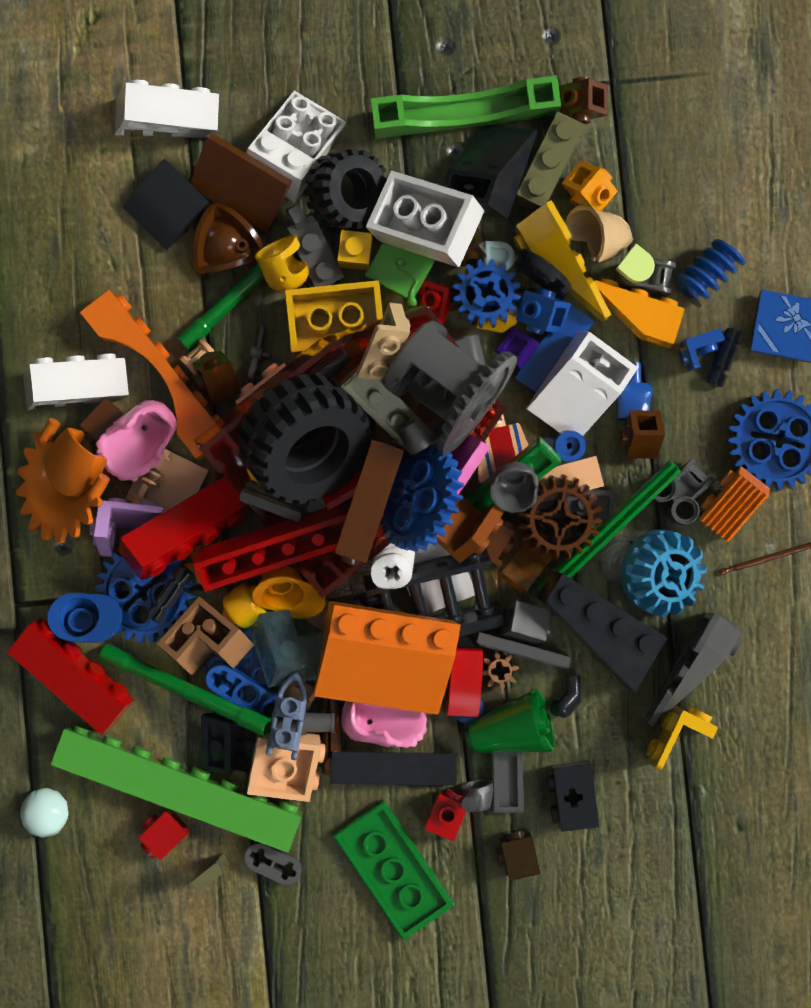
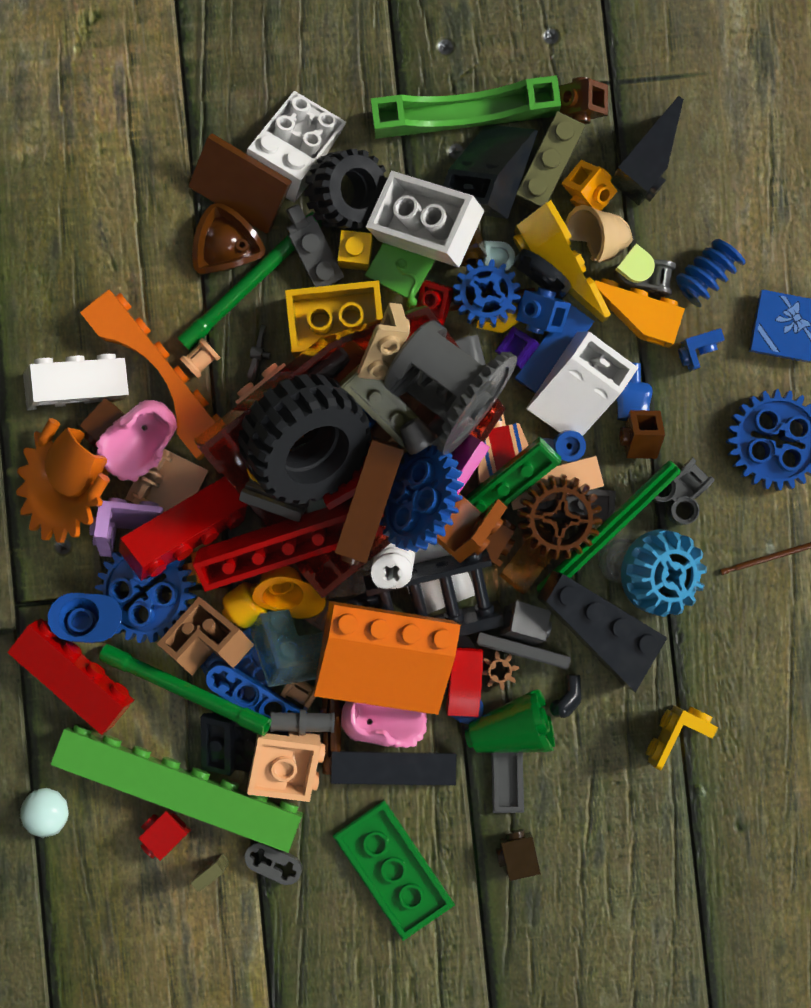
white wedge [115,80,219,138] -> none
black slope [123,159,210,250] -> none
black axle [146,565,194,623] -> none
dark brown brick [192,351,242,406] -> none
yellow helmet [255,234,309,292] -> none
sand blue piece [266,673,307,760] -> none
red brick [424,789,466,842] -> none
flat silver bar [461,779,493,812] -> none
dark grey hair [490,461,539,513] -> none
black brick [547,761,599,832] -> none
dark grey wedge [643,612,742,726] -> none
orange brick [699,466,771,542] -> none
black axle [706,328,743,387] -> none
none -> black slope [611,96,684,205]

